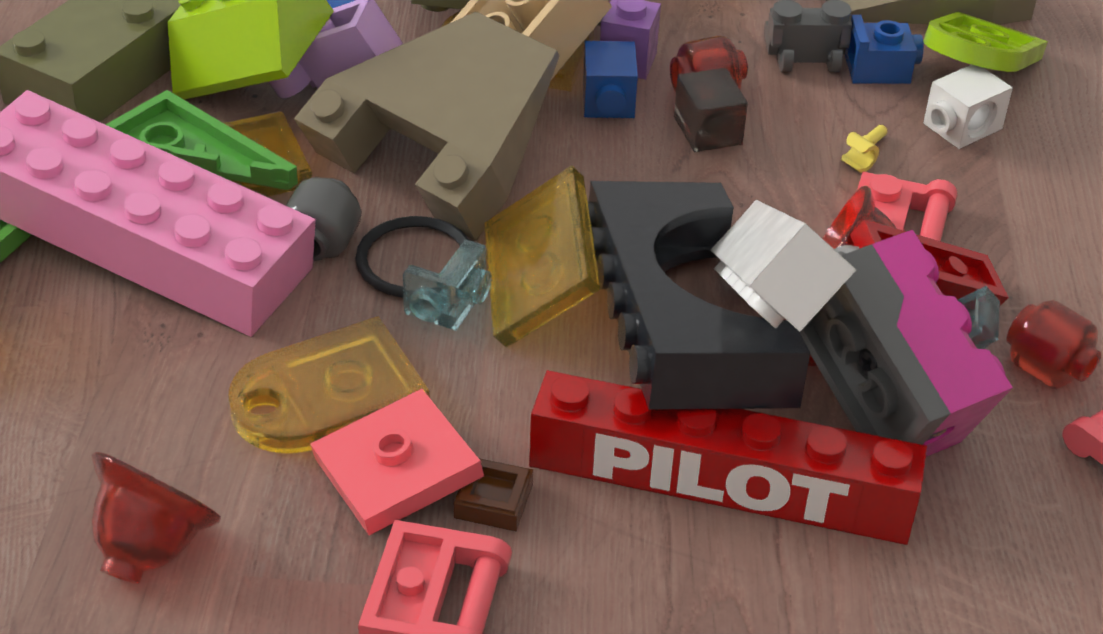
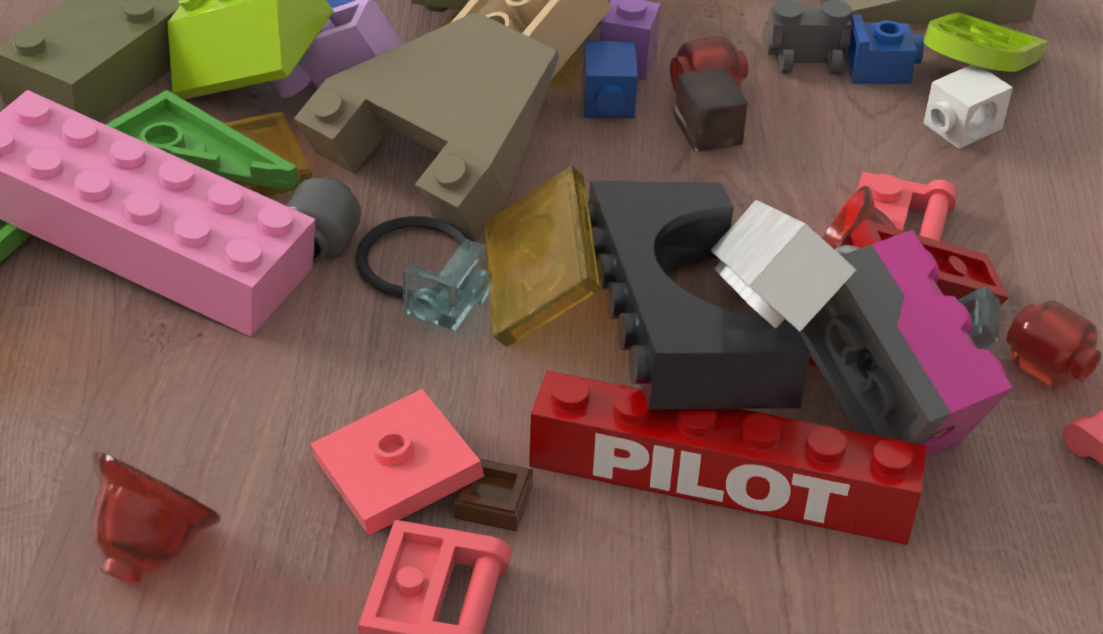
clear yellow tile [228,316,430,453] -> none
light yellow hand [841,125,887,173] -> none

